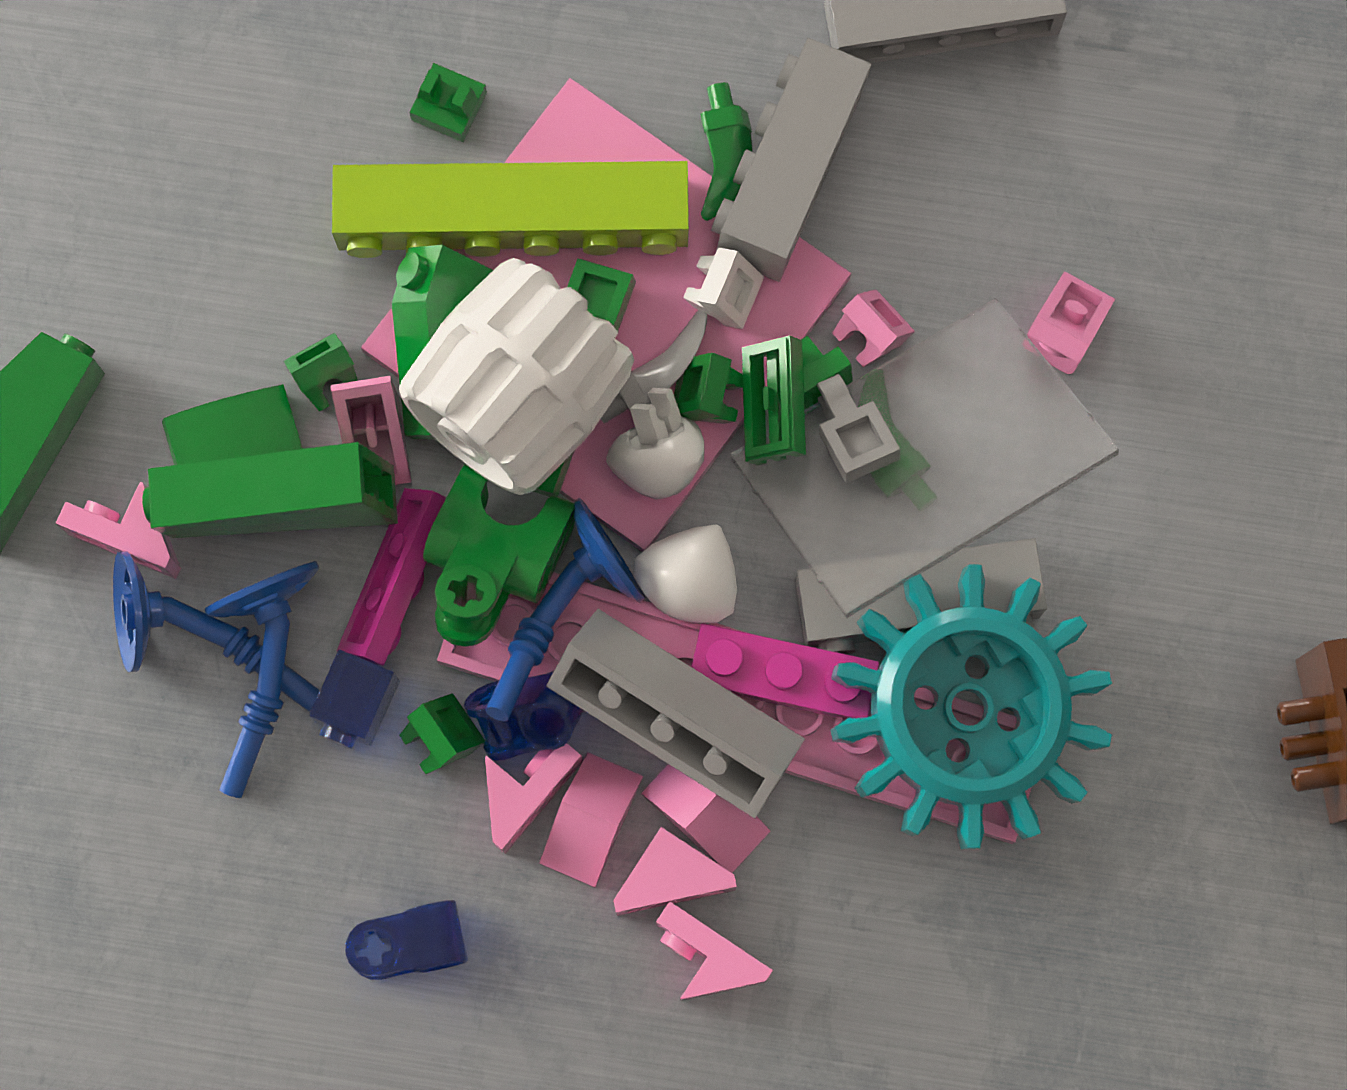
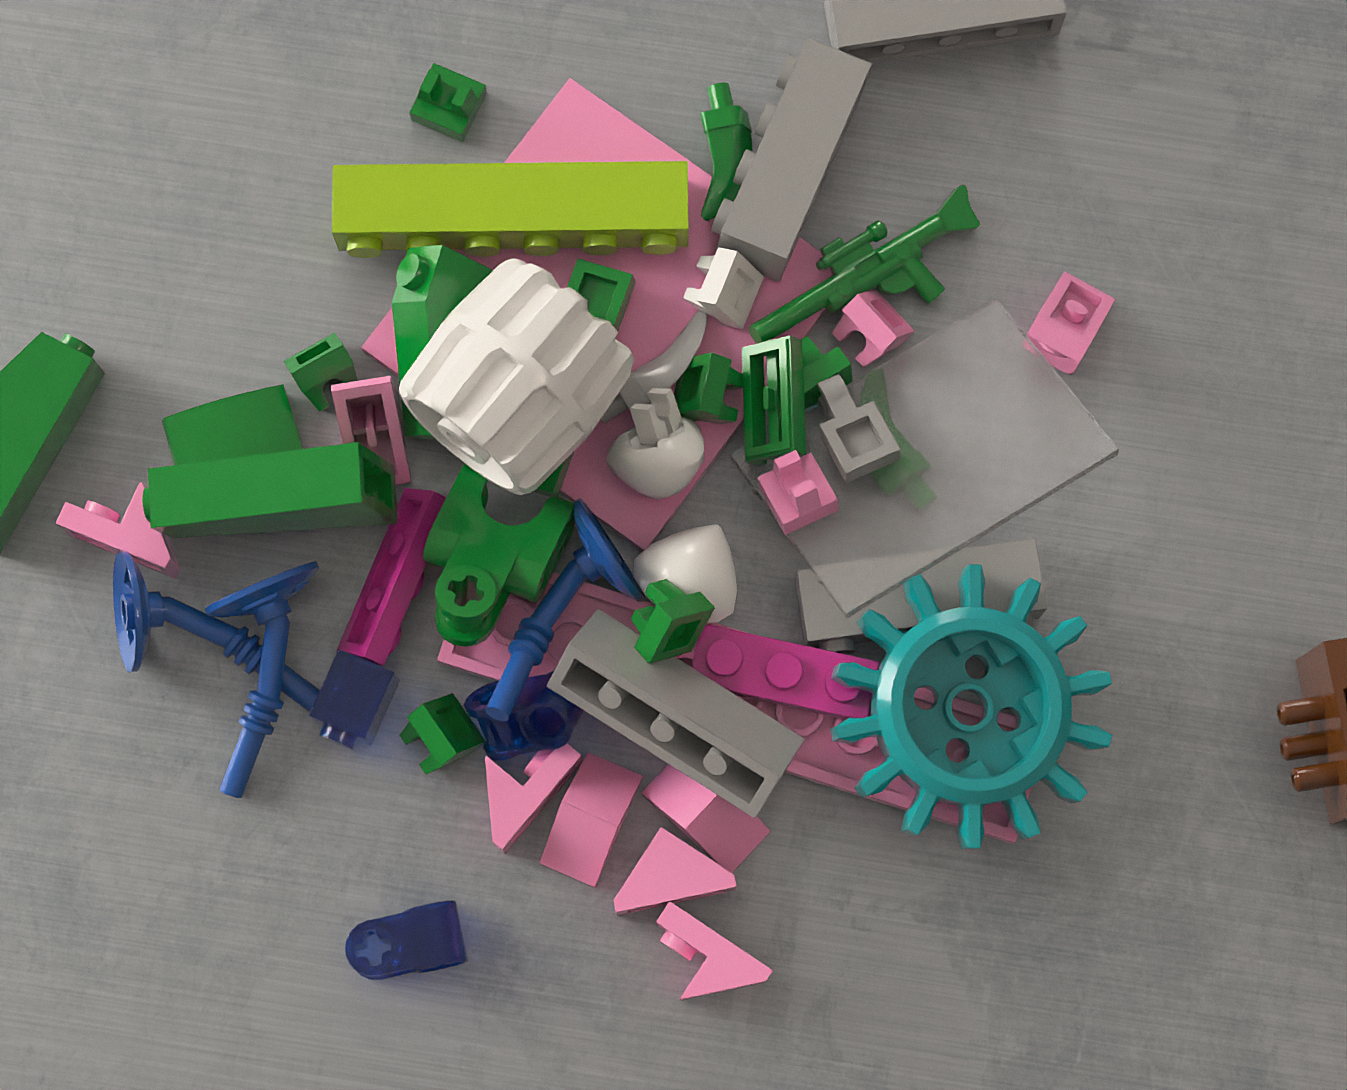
none -> green tile [631,579,715,664]
none -> green piece [749,185,980,344]
none -> bright pink tile [757,450,839,535]

